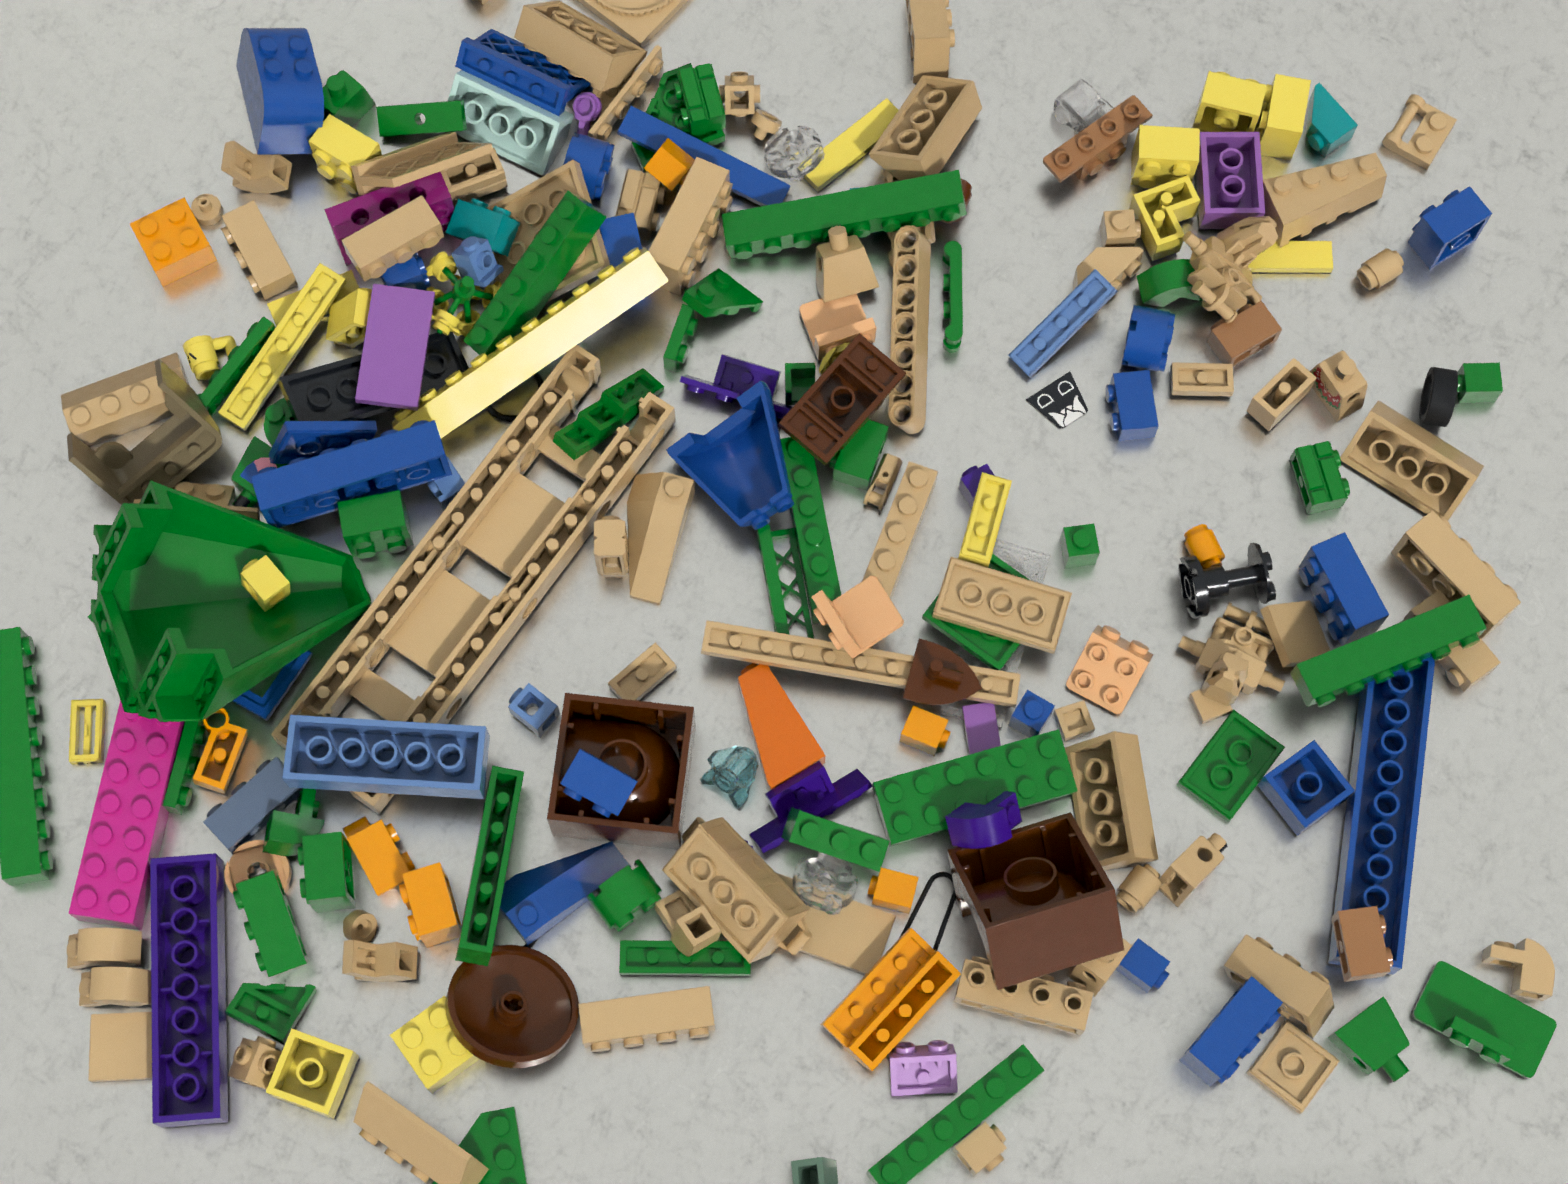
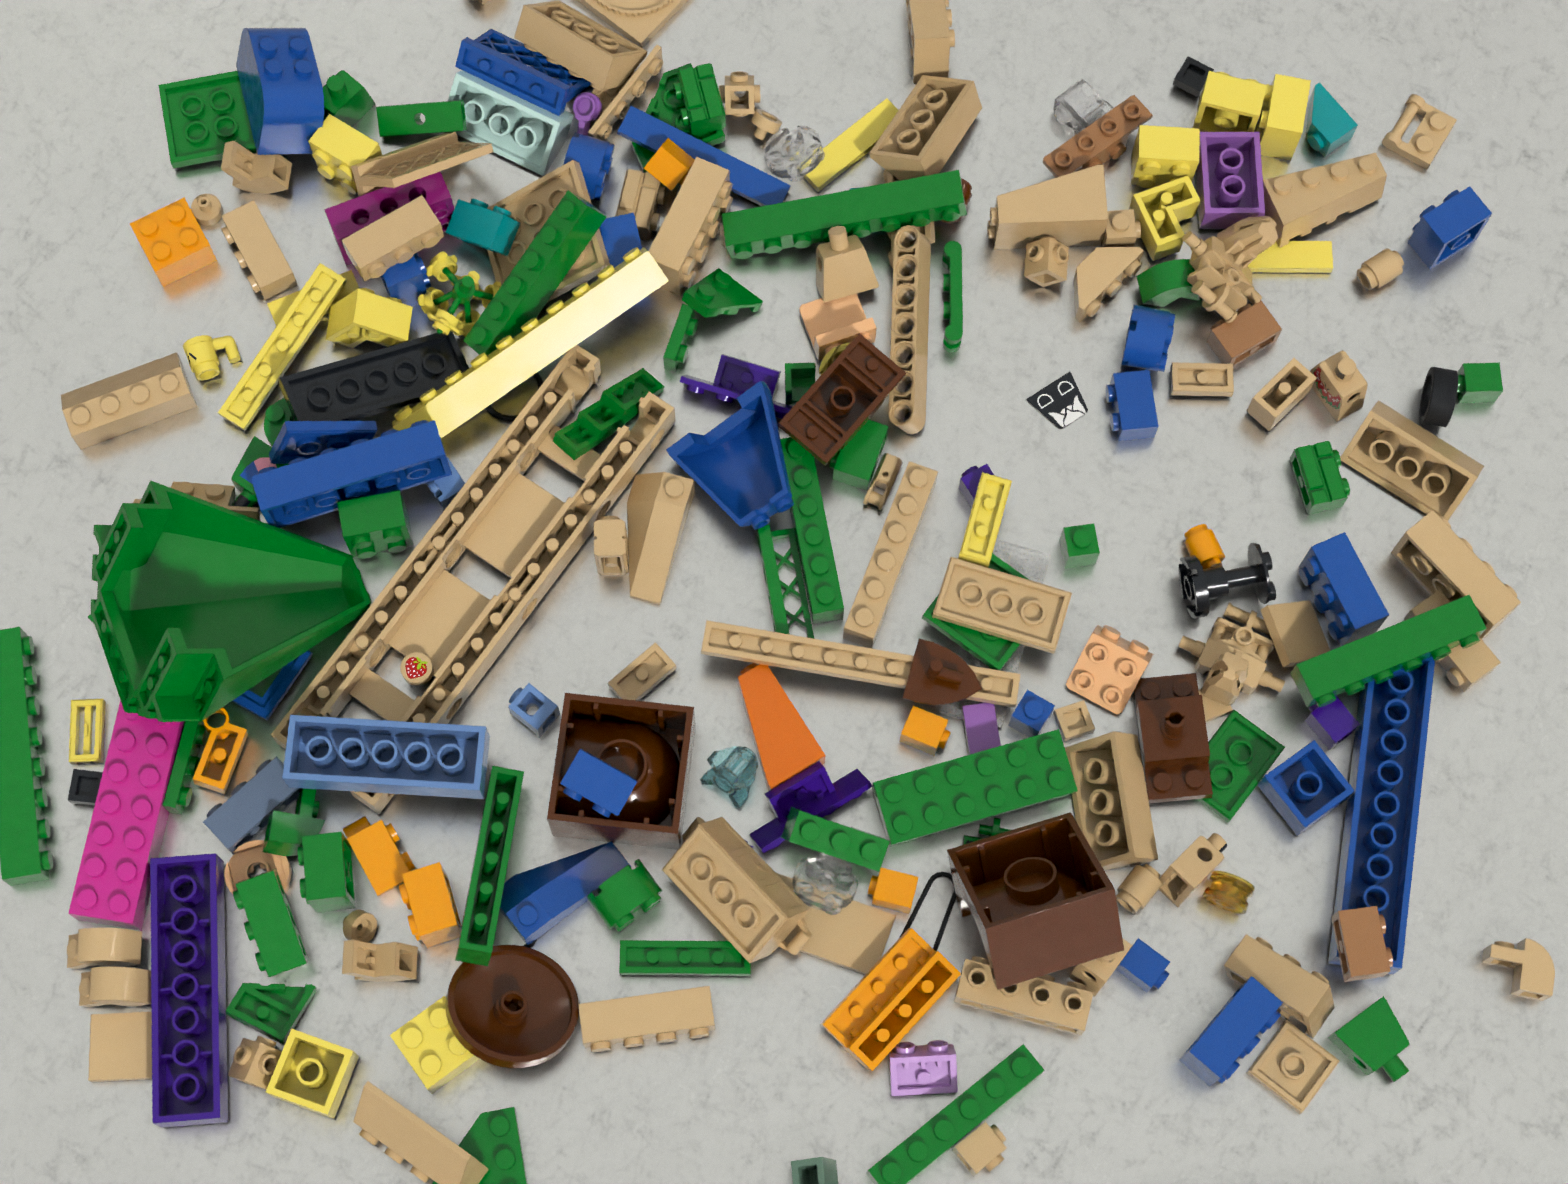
dark tan windscreen [67,359,222,505] -> none
green plate [197,316,276,417] -> none
light yellow brick [240,555,291,612] -> none
medium lavender tile [355,284,435,411] -> none
tan brick [440,148,508,207] -> none
medium blue brick [451,236,504,287] -> none
tan brick [654,890,721,957] -> none
light nougat bracket [812,576,904,659] -> none
dark purple brick [945,791,1022,849] -> none
medium blue tile [1008,269,1118,378] -> none
green bracket [1412,961,1557,1078] -> none
none -> black plate [68,769,103,806]
none -> green plate [158,71,257,169]
none -> tile [400,652,434,686]
none -> tan slope [987,165,1108,250]
none -> tan brick [1024,236,1069,287]
none -> reddish brown brick [1133,673,1213,804]
none -> black plate [1173,56,1214,97]
none -> clear yellow wheel [1203,871,1255,914]
none -> dark purple brick [1305,696,1360,750]

